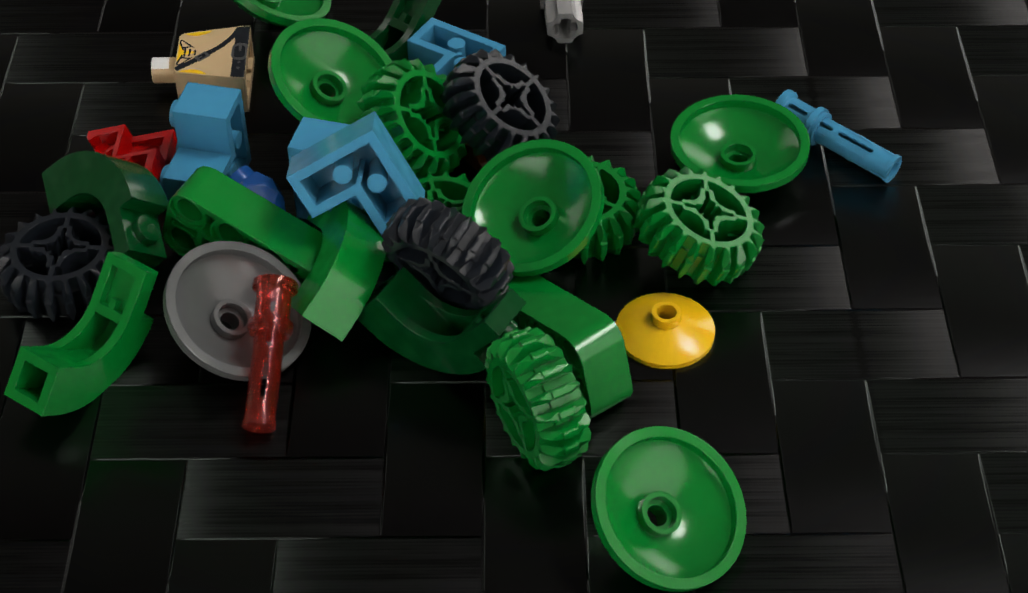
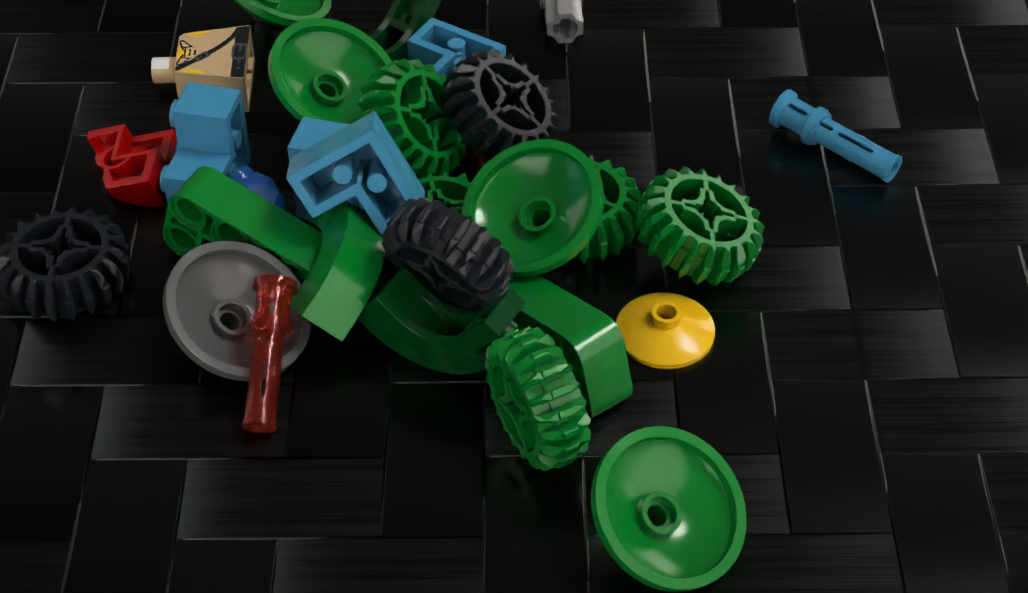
green arch [4,252,159,417] -> none
dark green arch [42,151,168,268] -> none
green dish [670,94,810,194] -> none

